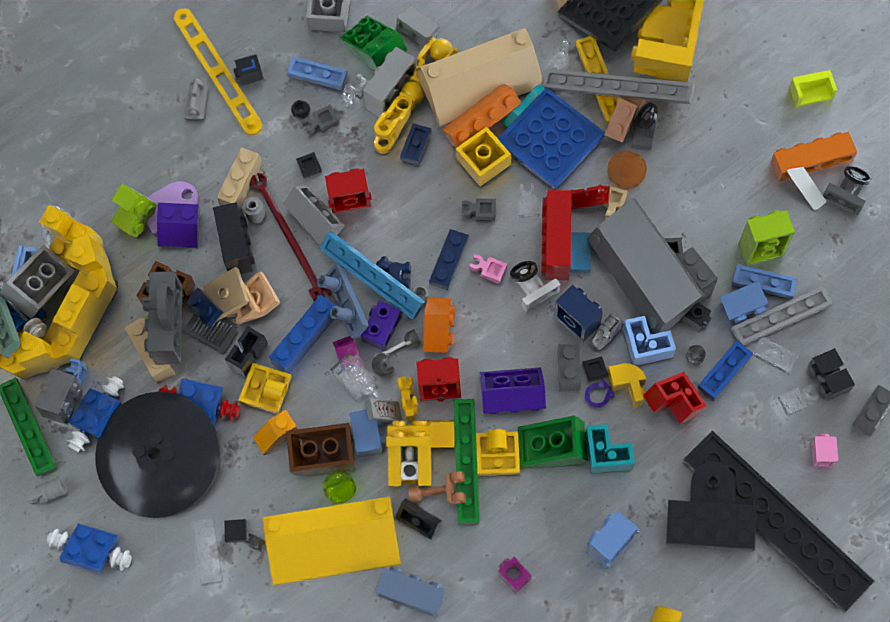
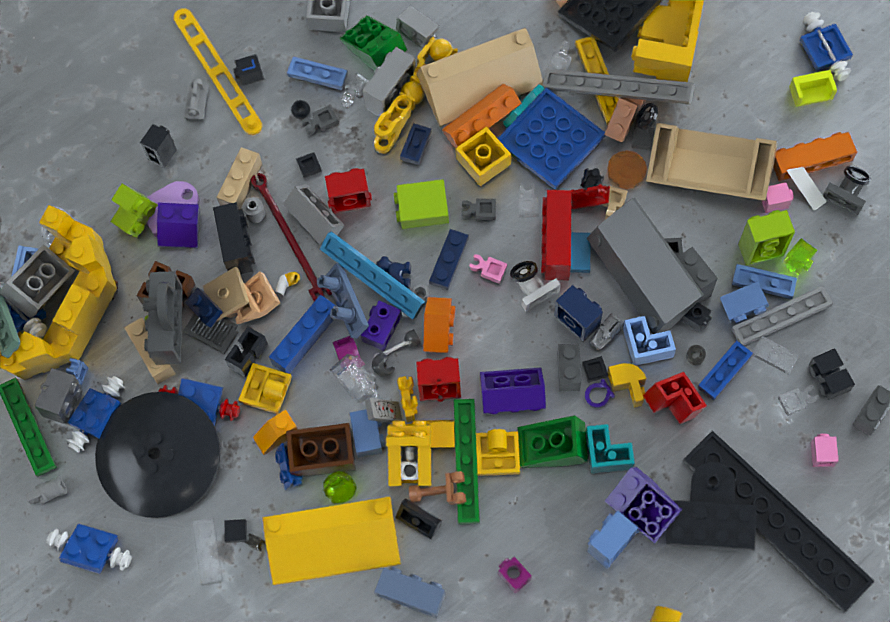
none -> black brick [140,124,177,168]
none -> arm [274,272,300,296]
none -> blue hinge [275,443,303,490]
none -> lime brick [393,179,449,229]
none -> black arm [580,168,604,189]
none -> dark purple slope [605,467,682,543]
none -> tan slope [646,123,777,201]
none -> bright pink brick [761,182,793,213]
none -> clear neon green brick [783,238,817,274]
none -> blue plate [800,12,853,81]

